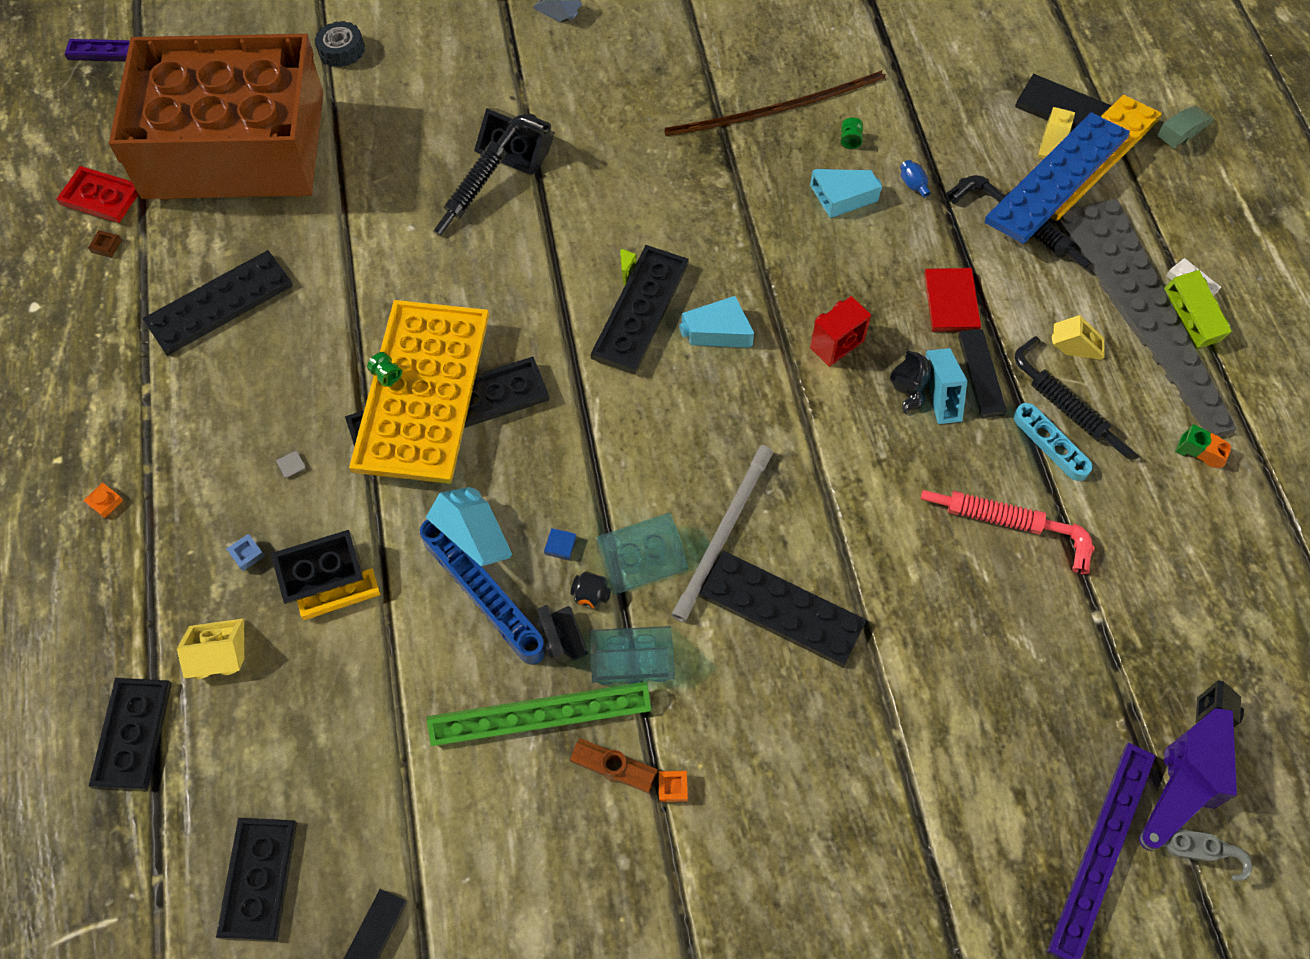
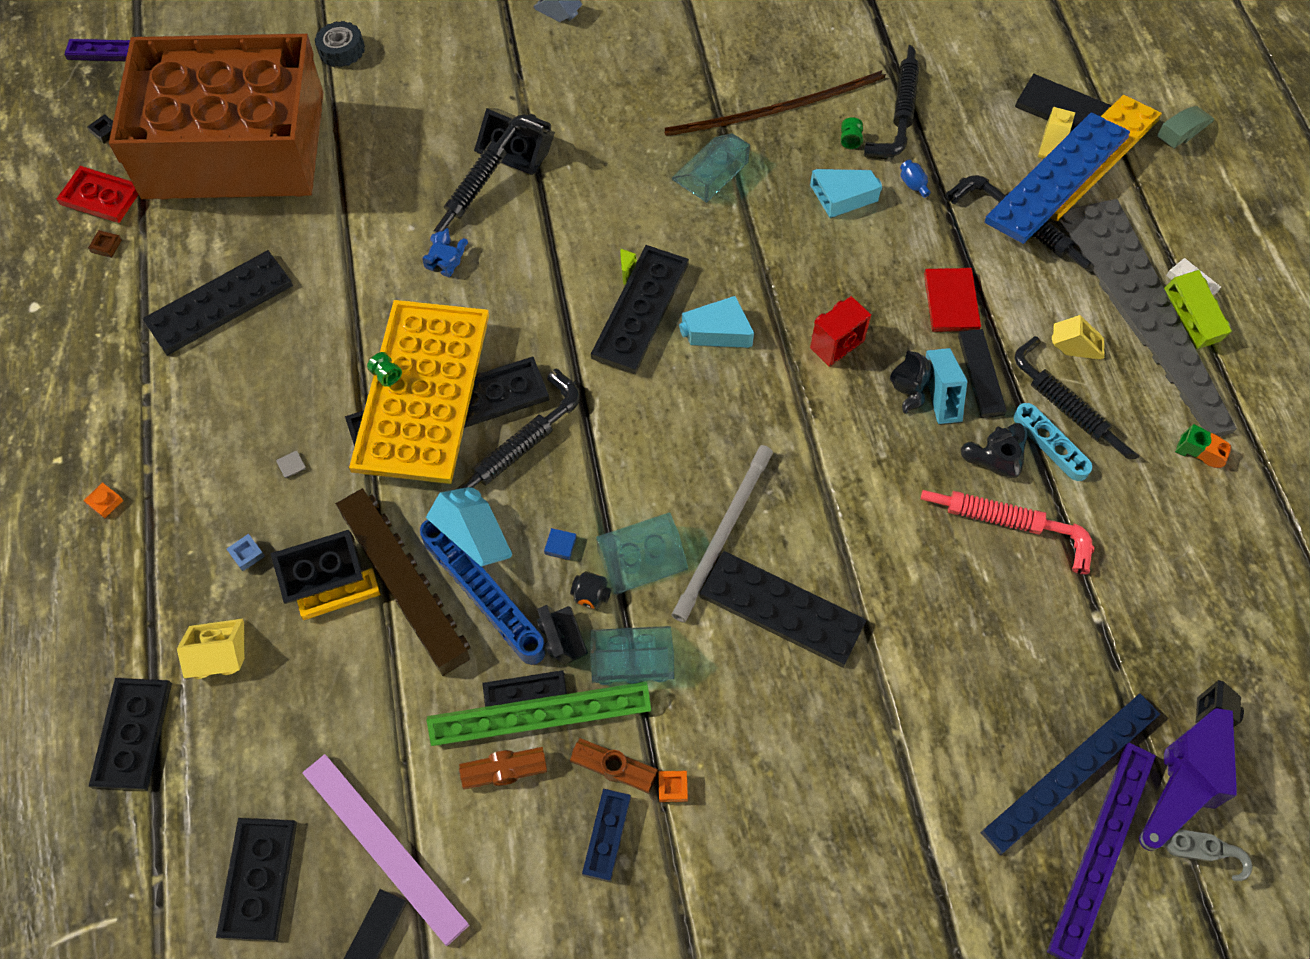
none -> black plate [87,114,113,144]
none -> lavender tile [303,754,470,946]
none -> dark brown brick [335,488,471,676]
none -> blue animal [422,228,468,278]
none -> black piece [455,368,580,490]
none -> dark orange piece [459,747,547,790]
none -> black tile [482,670,567,707]
none -> dark blue plate [582,788,631,883]
none -> clear light blue slope [672,133,750,203]
none -> black piece [864,45,920,159]
none -> black head [960,423,1028,478]
none -> dark blue plate [980,693,1160,855]

